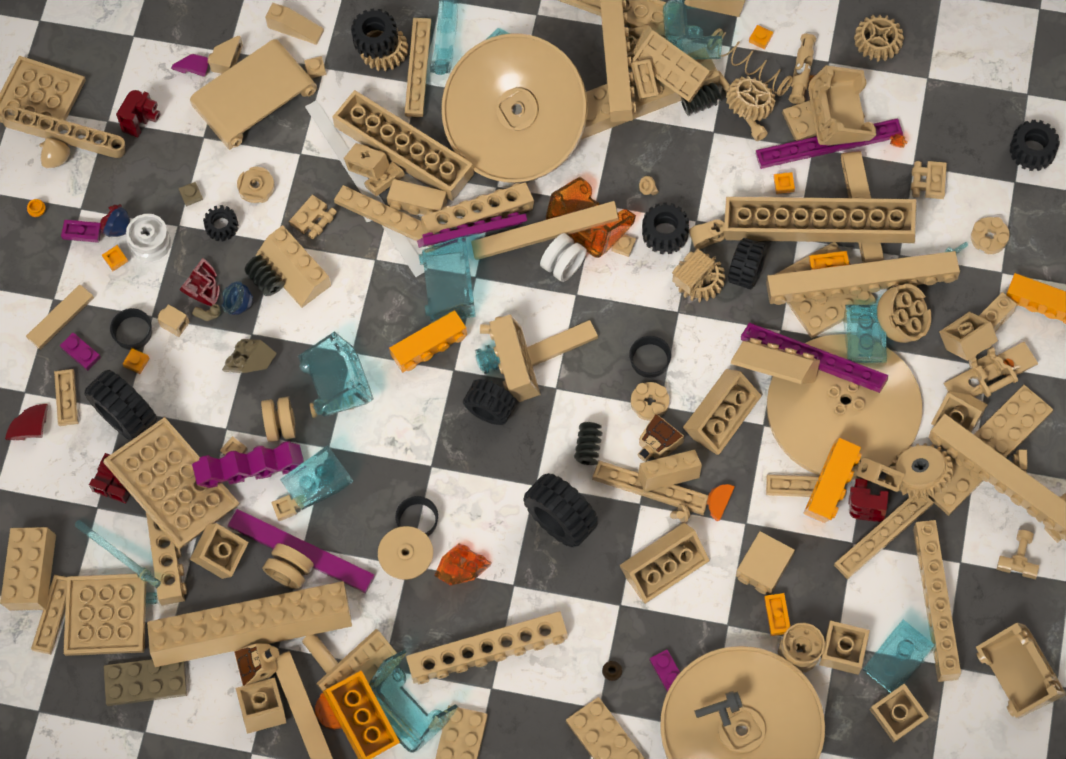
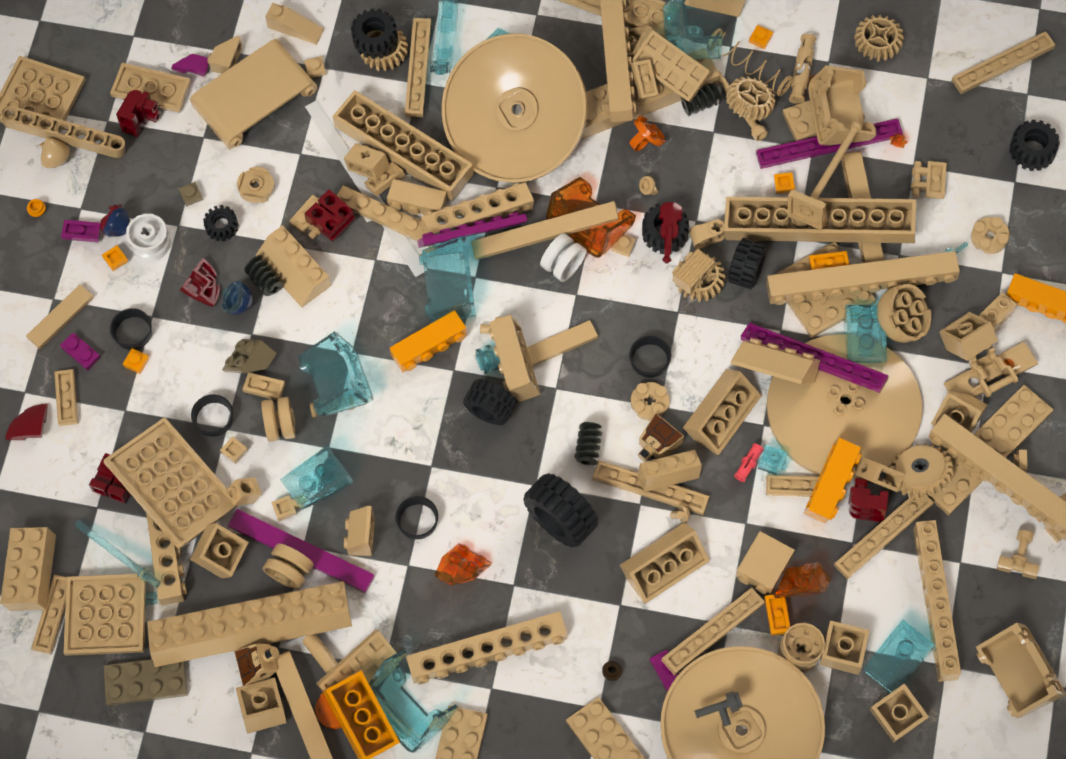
black tyre [84,370,157,441] -> none
tan brick [158,304,190,337] -> none
dark tan arm [192,304,221,321] -> none
magenta brick [192,441,305,488] -> none
tan piece [378,526,433,580] -> none
orange tile [707,484,734,521] -> none
none -> tan plate [110,63,191,113]
none -> black tyre [191,394,233,437]
none -> tan brick [227,477,262,506]
none -> tan plate [242,372,285,401]
none -> dark red hips [304,189,355,242]
none -> tan slope [344,506,375,556]
none -> orange tile [629,115,666,152]
none -> dark red piece [659,202,683,264]
none -> tan plate [661,588,765,676]
none -> coral pin [734,443,764,482]
none -> clear light blue brick [758,445,789,475]
none -> clear orange slope [774,562,831,598]
none -> tan tile [787,122,862,230]
none -> tan plate [951,31,1055,94]

